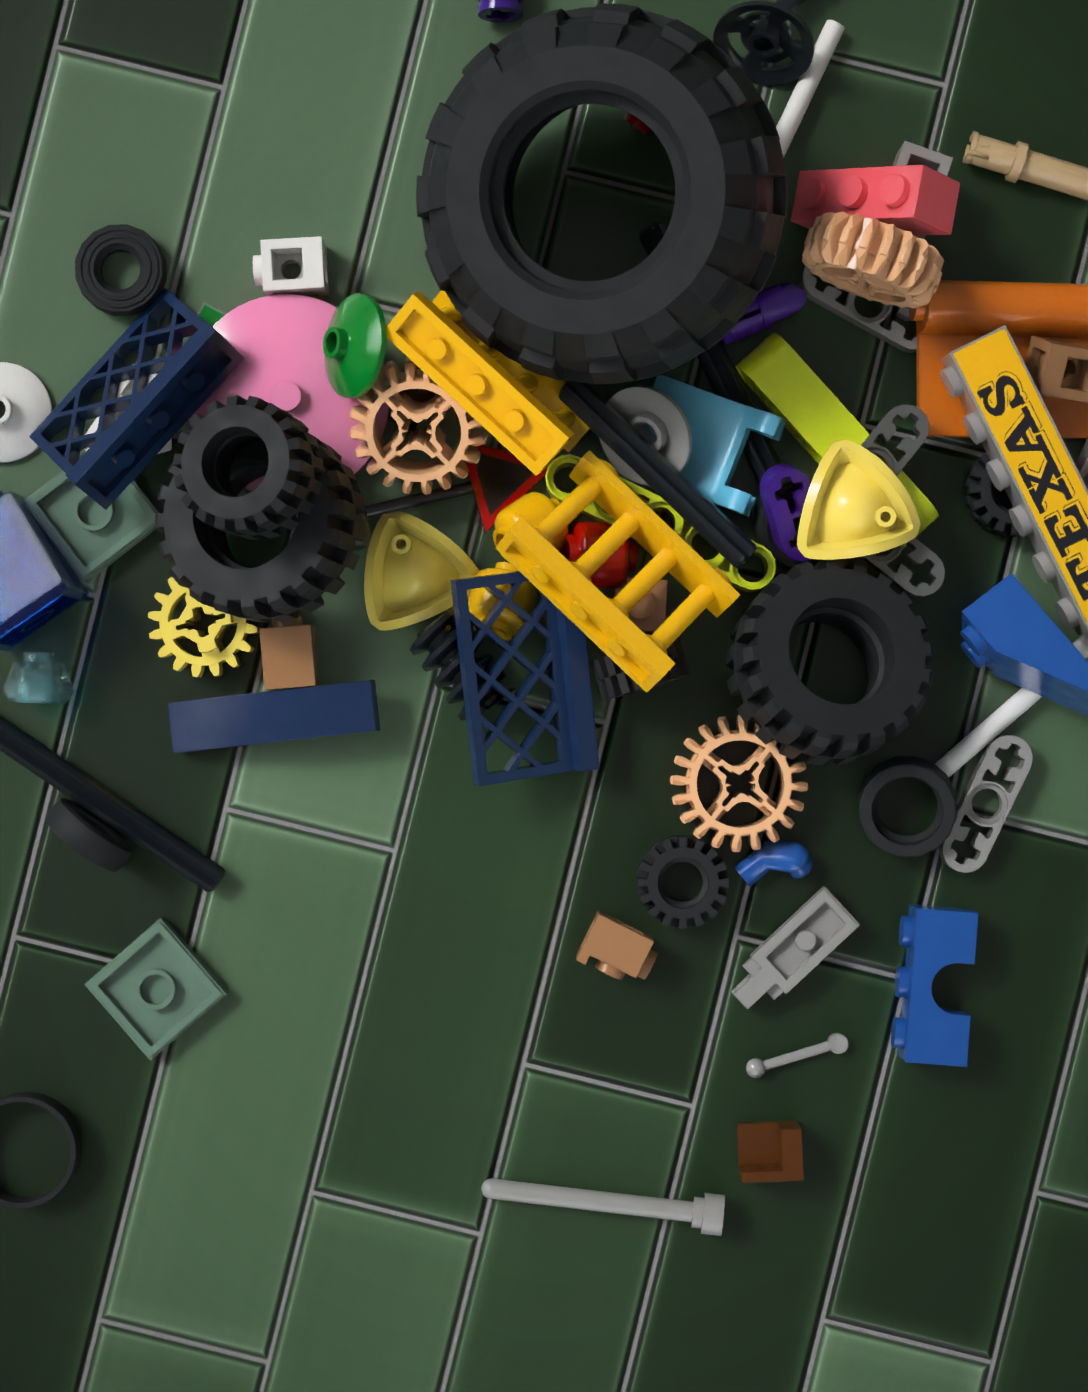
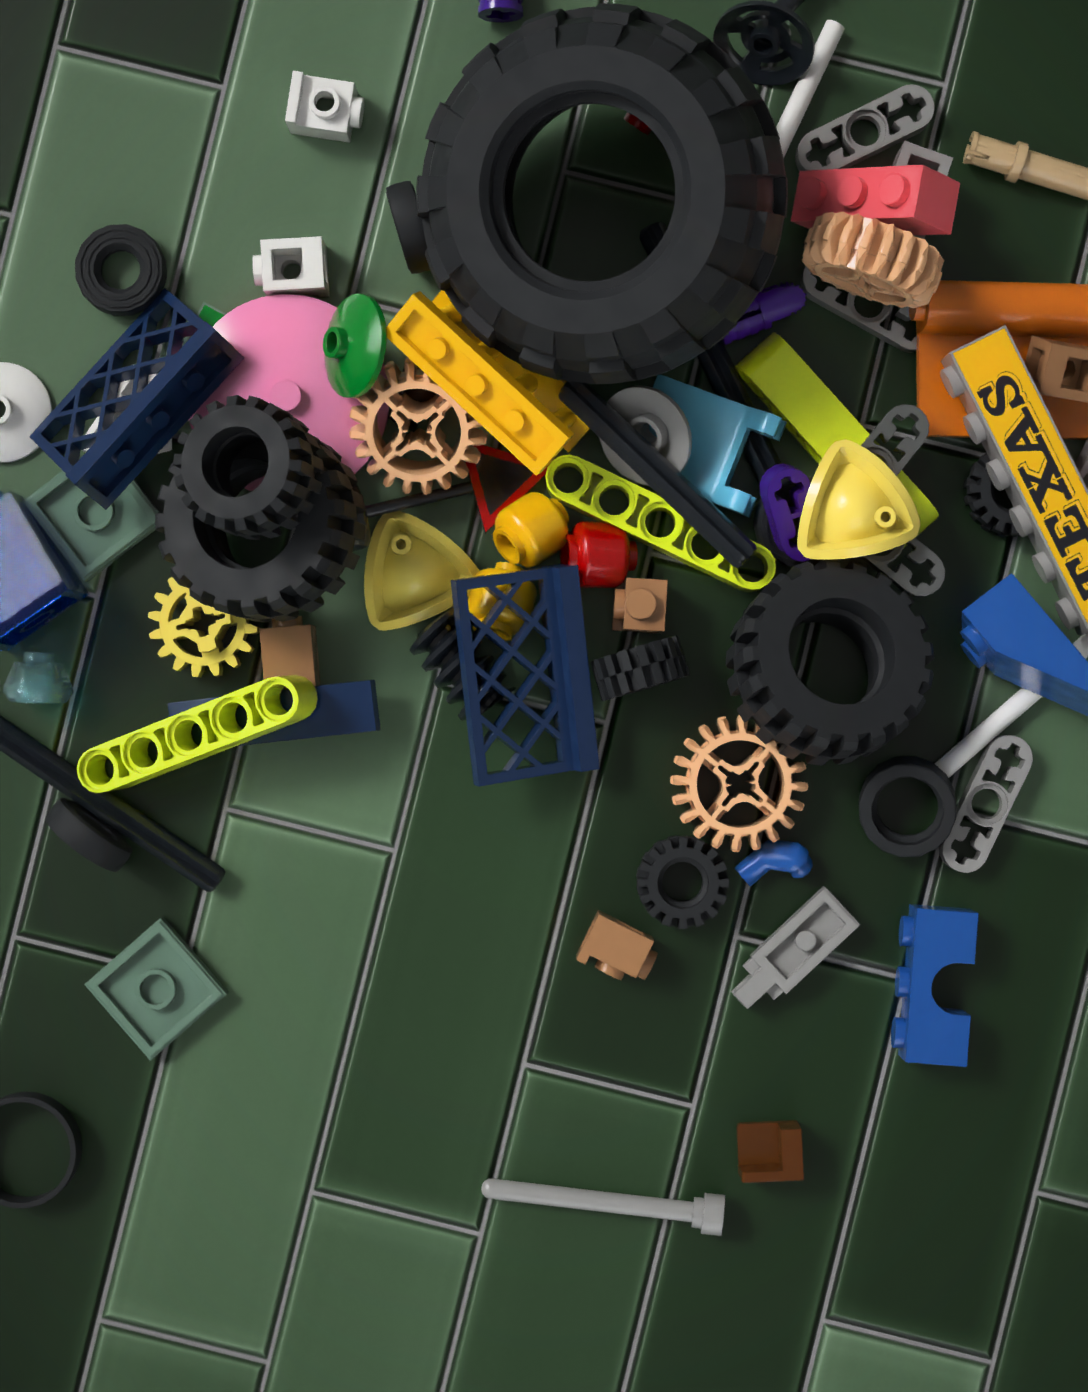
yellow fence [496,450,741,693] -> none
light grey hinge [746,1033,848,1078] -> none
none -> neon yellow beam [77,675,318,793]
none -> white brick [285,71,364,143]
none -> black tyre [386,181,430,274]
none -> light grey beam [795,84,934,171]

